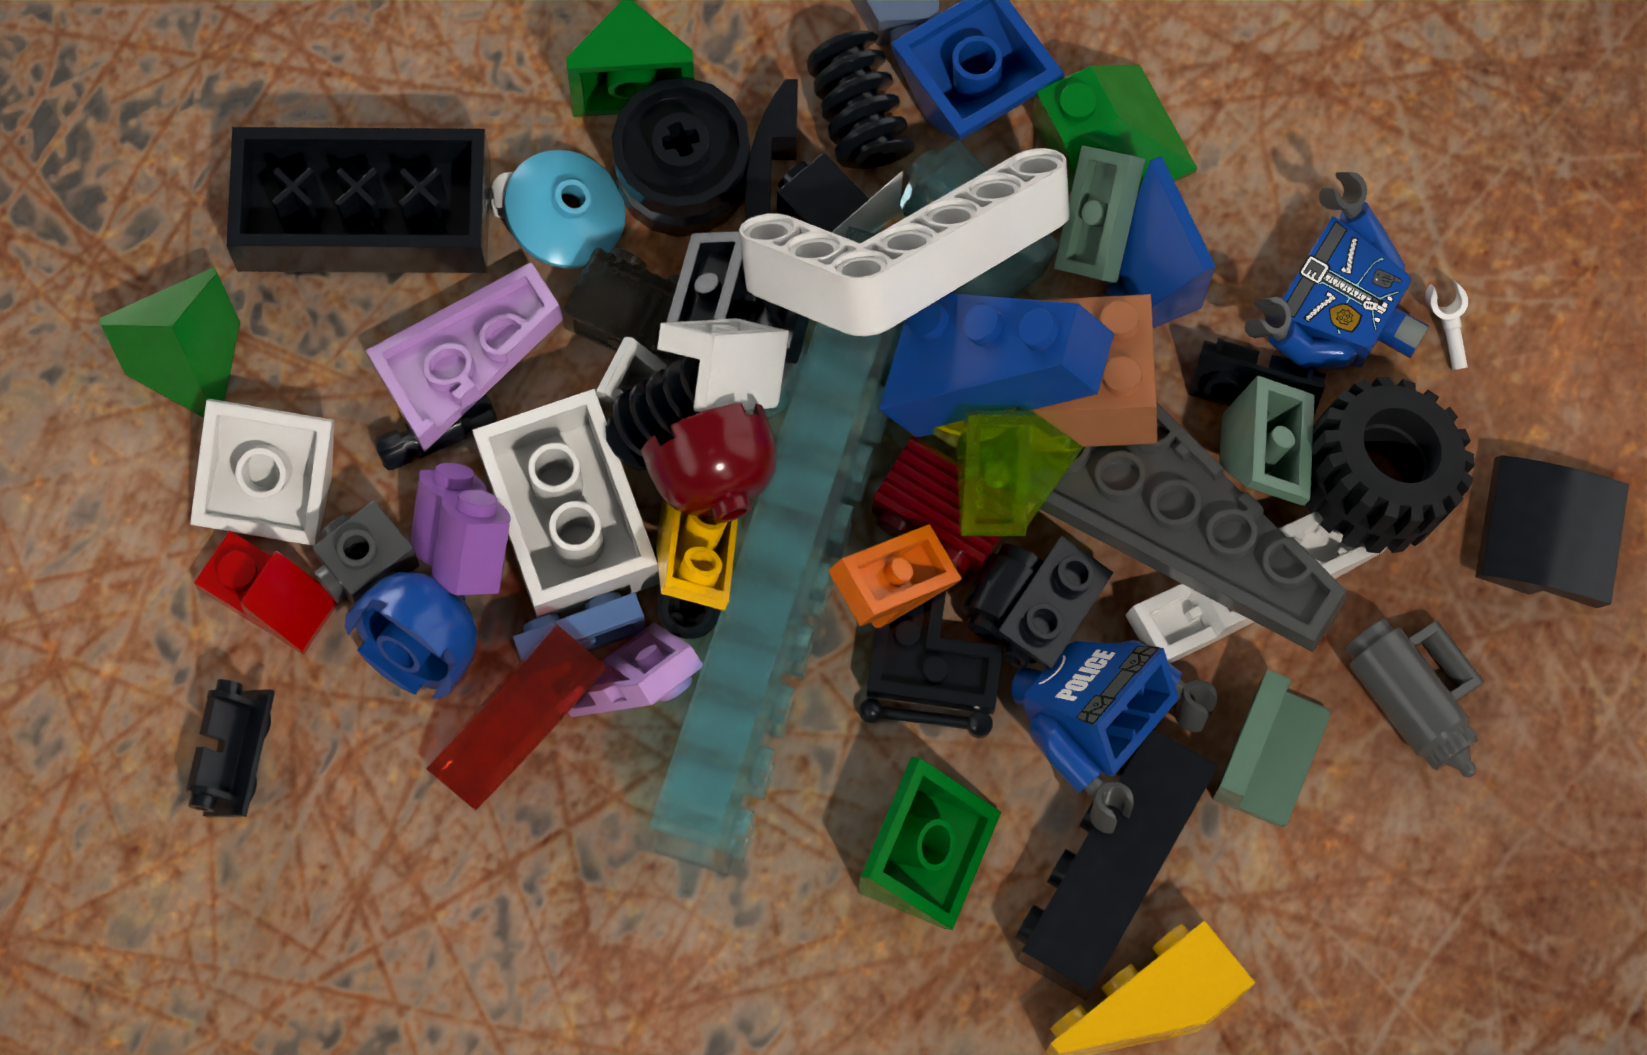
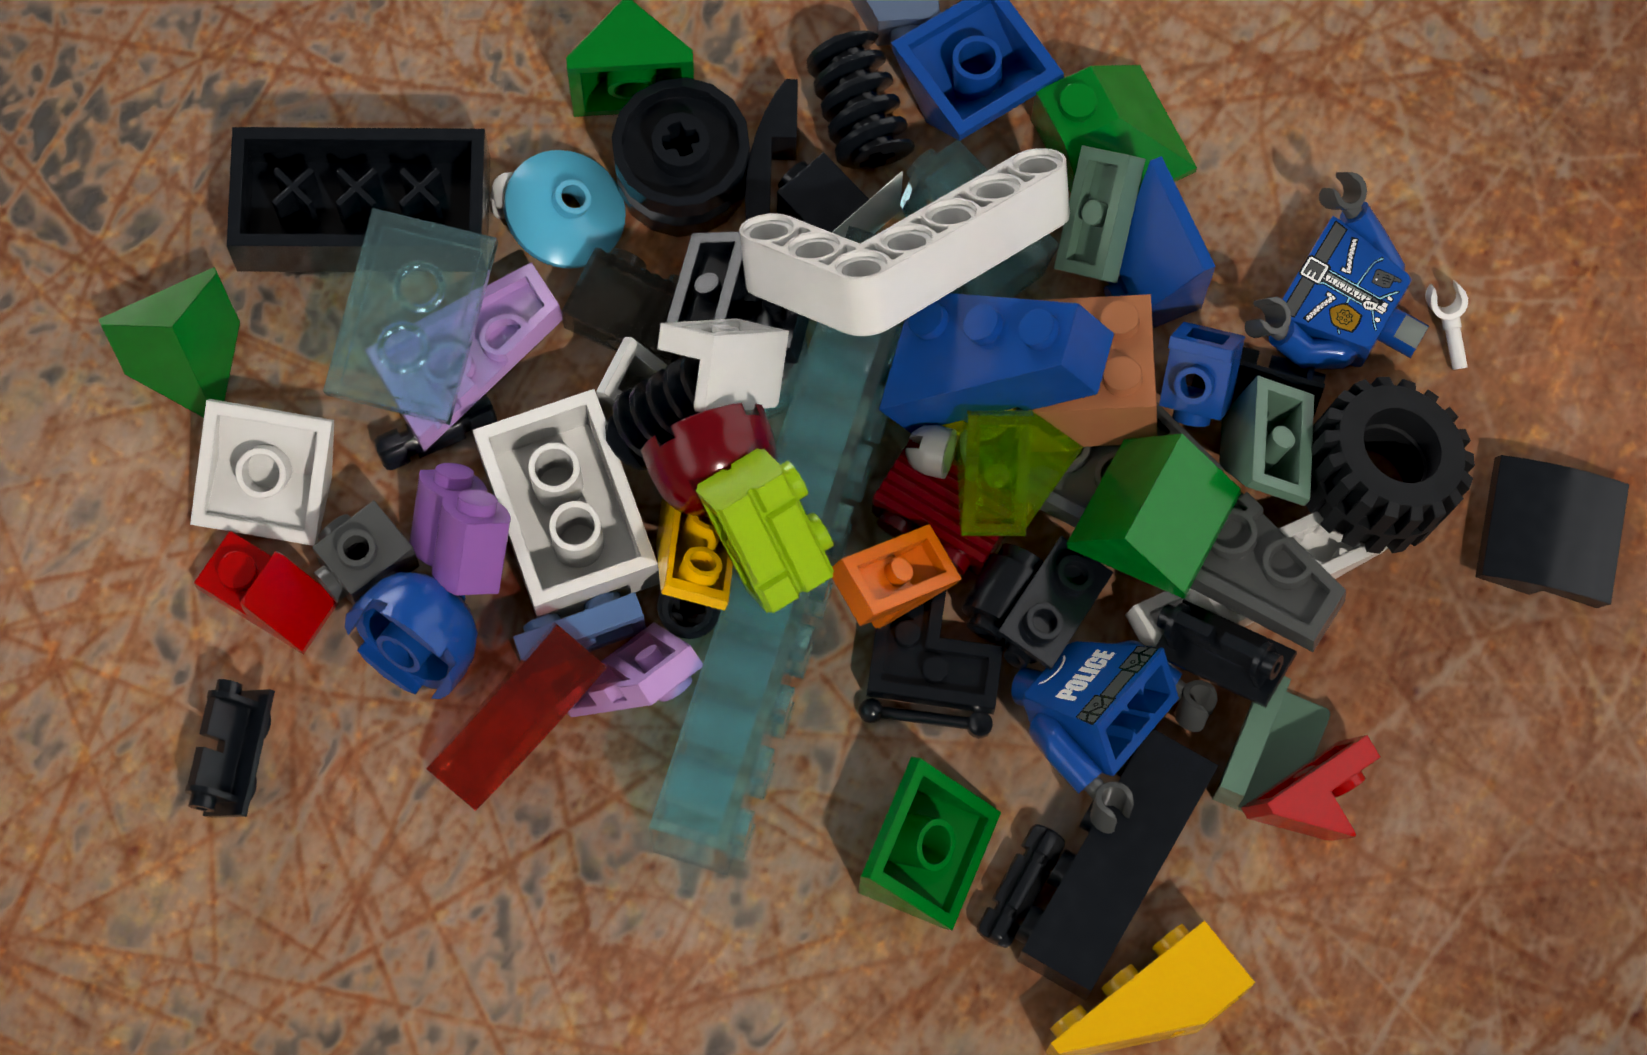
dark grey piece [1344,618,1484,777] -> none
none -> clear light blue tile [323,208,498,425]
none -> lime brick [696,449,834,613]
none -> light grey hinge [905,425,957,479]
none -> black axle [977,824,1065,948]
none -> green slope [1067,433,1241,599]
none -> black hinge [1156,599,1297,708]
none -> blue brick [1159,322,1245,427]
none -> red slope [1241,735,1381,841]

